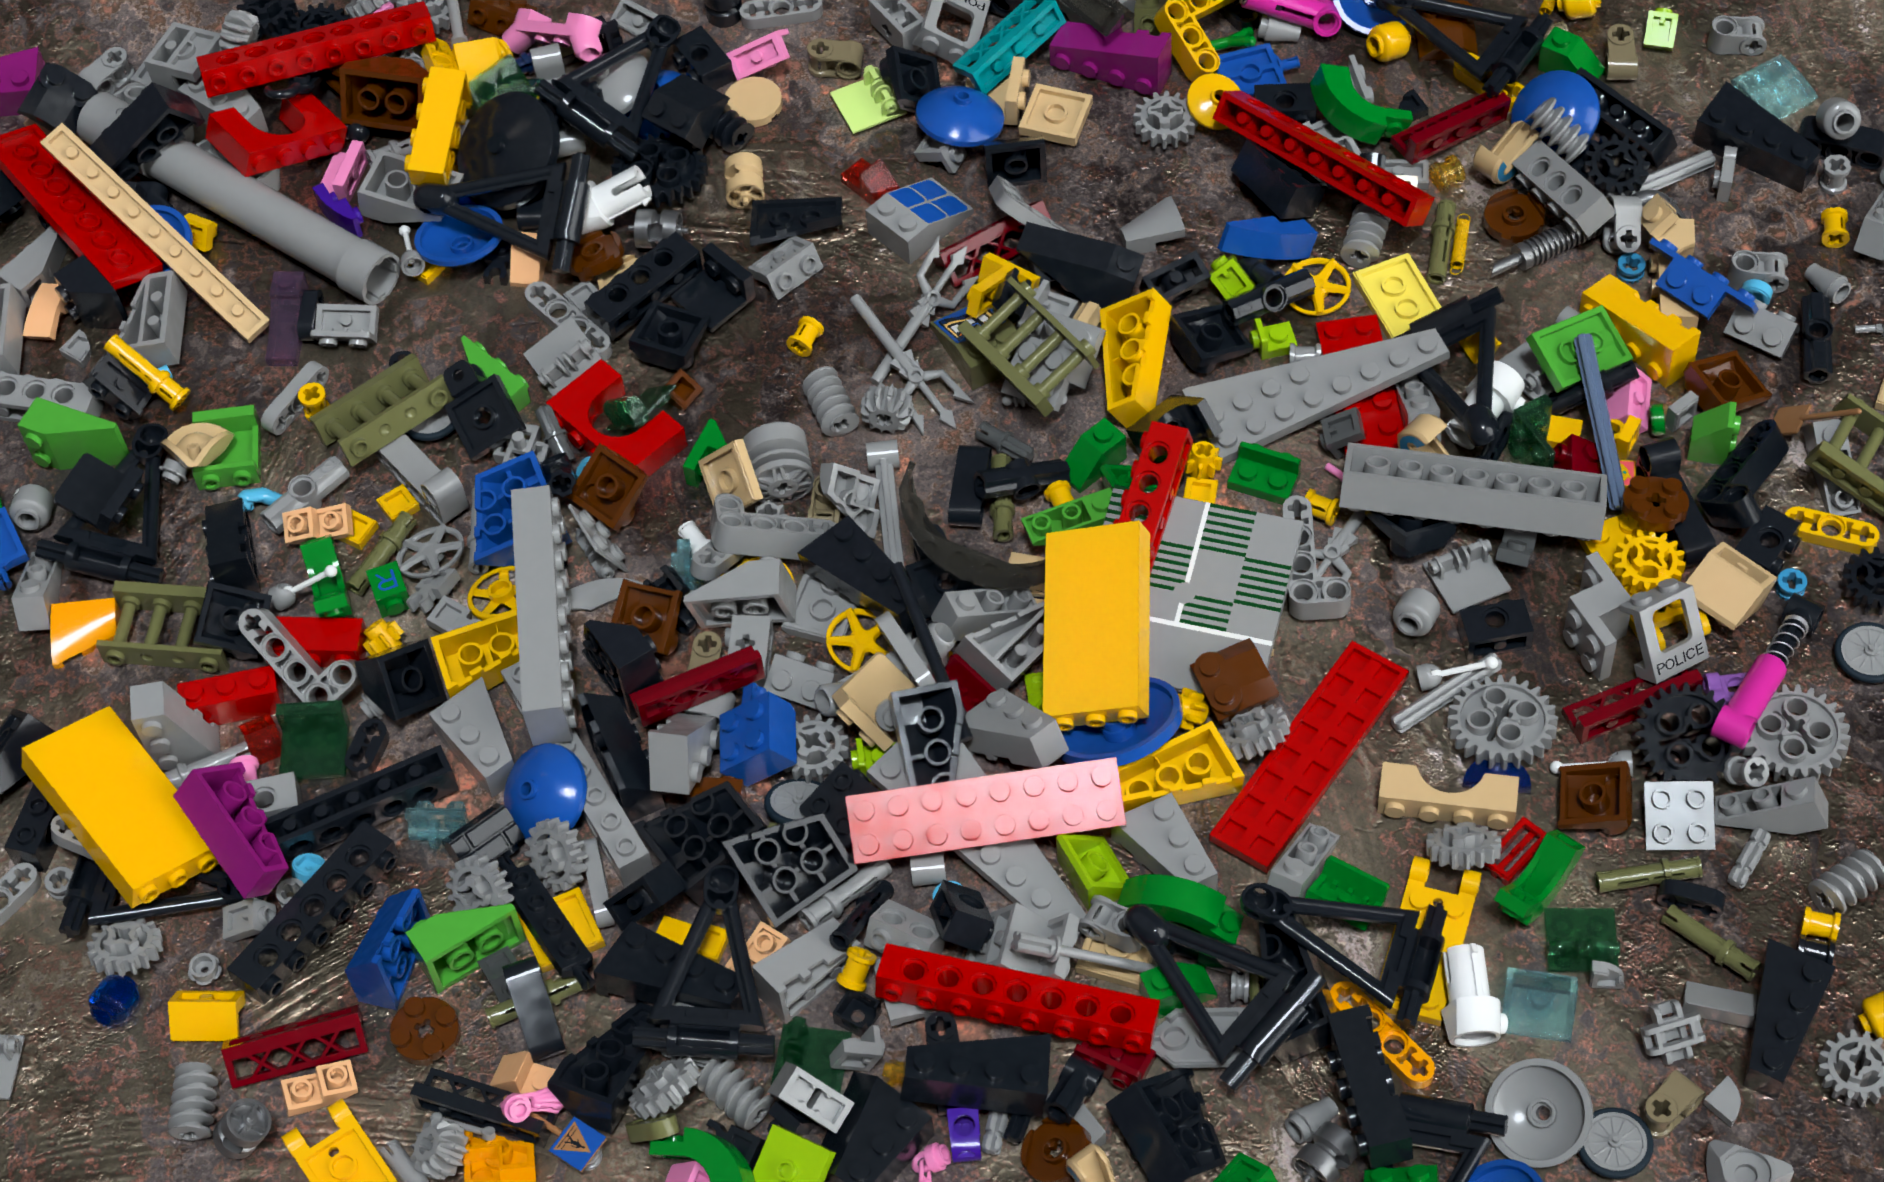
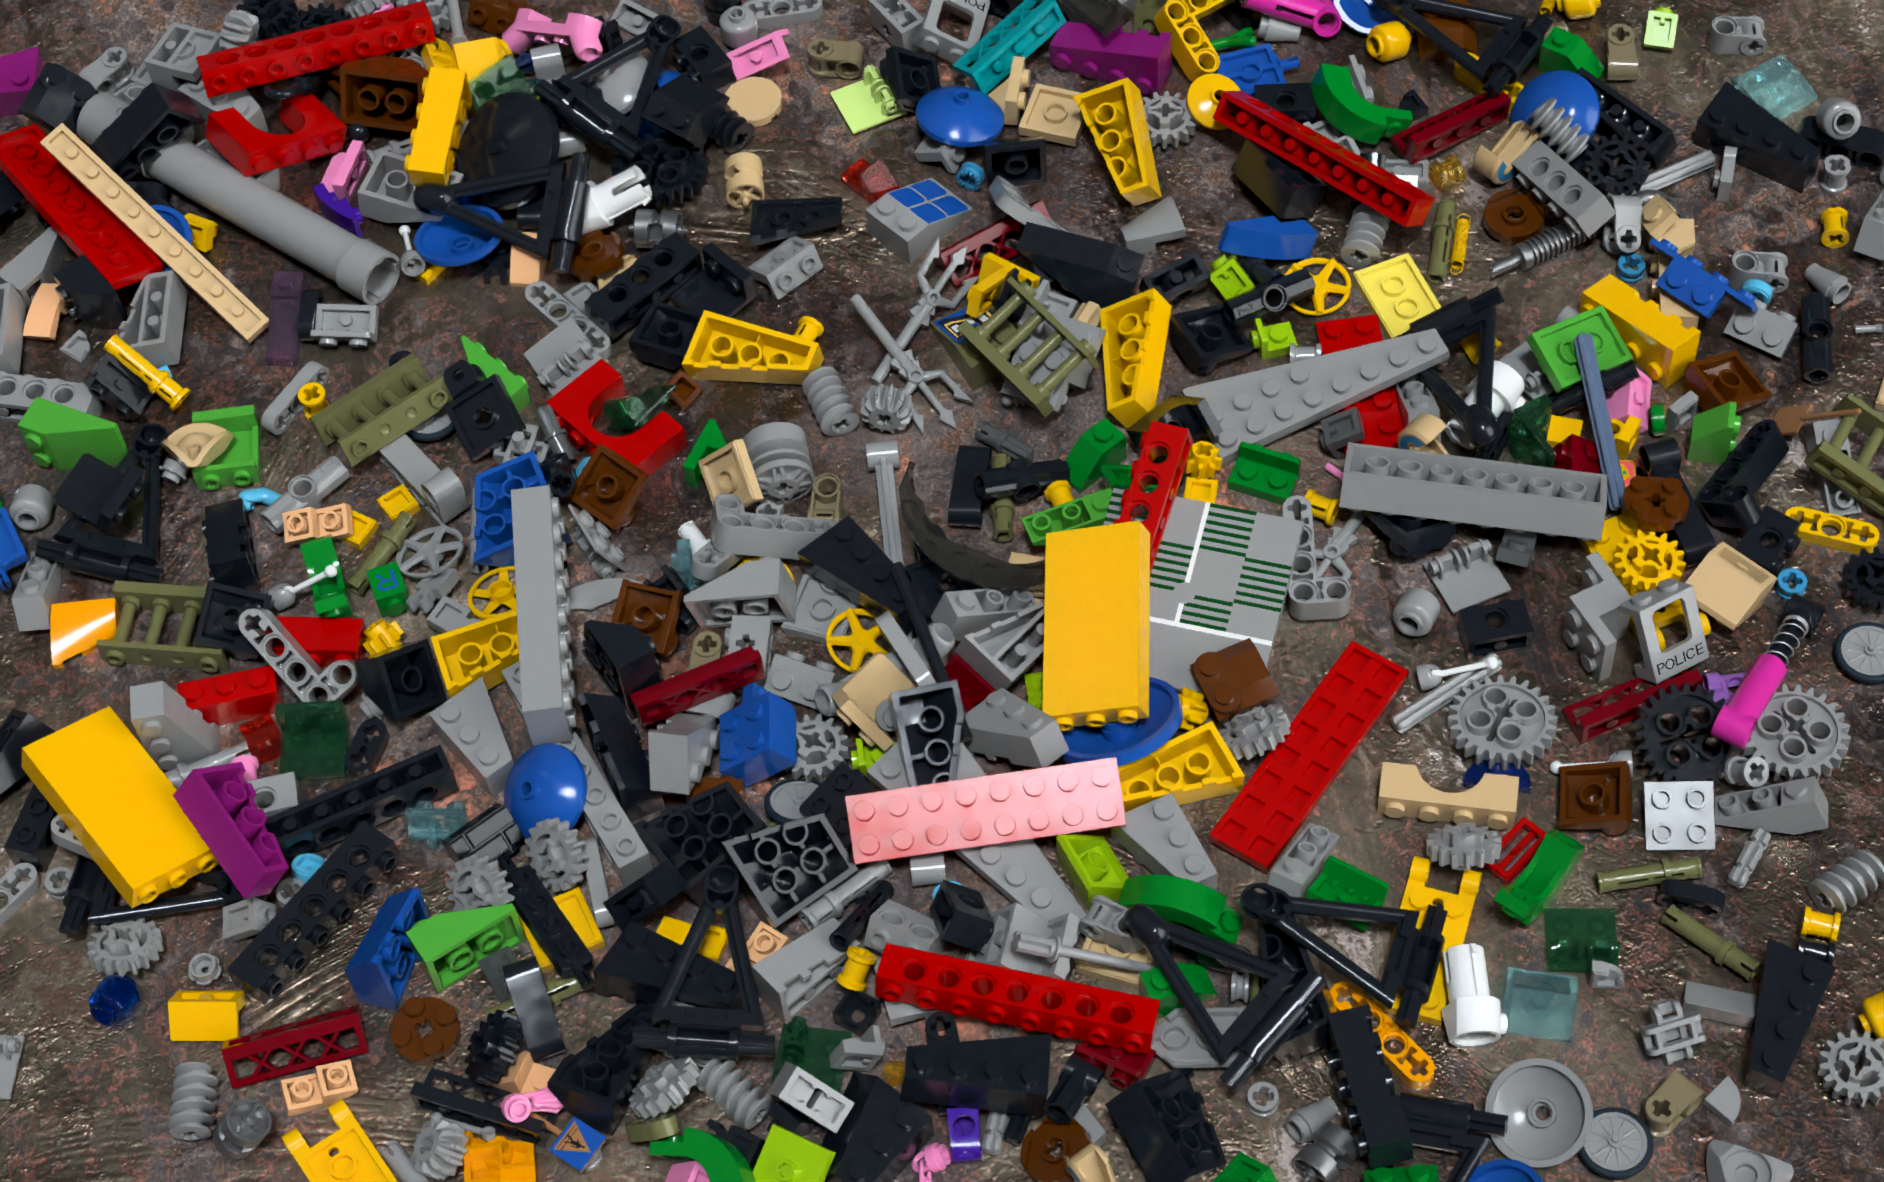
light grey slope [820,463,881,539] -> none
none -> black gear [465,1009,522,1087]
none -> yellow wedge [682,310,824,385]
none -> light grey head [719,6,759,49]
none -> dark azure bush [955,162,986,191]
none -> yellow wedge [1073,77,1162,206]
none -> light grey bush [1247,1082,1279,1118]

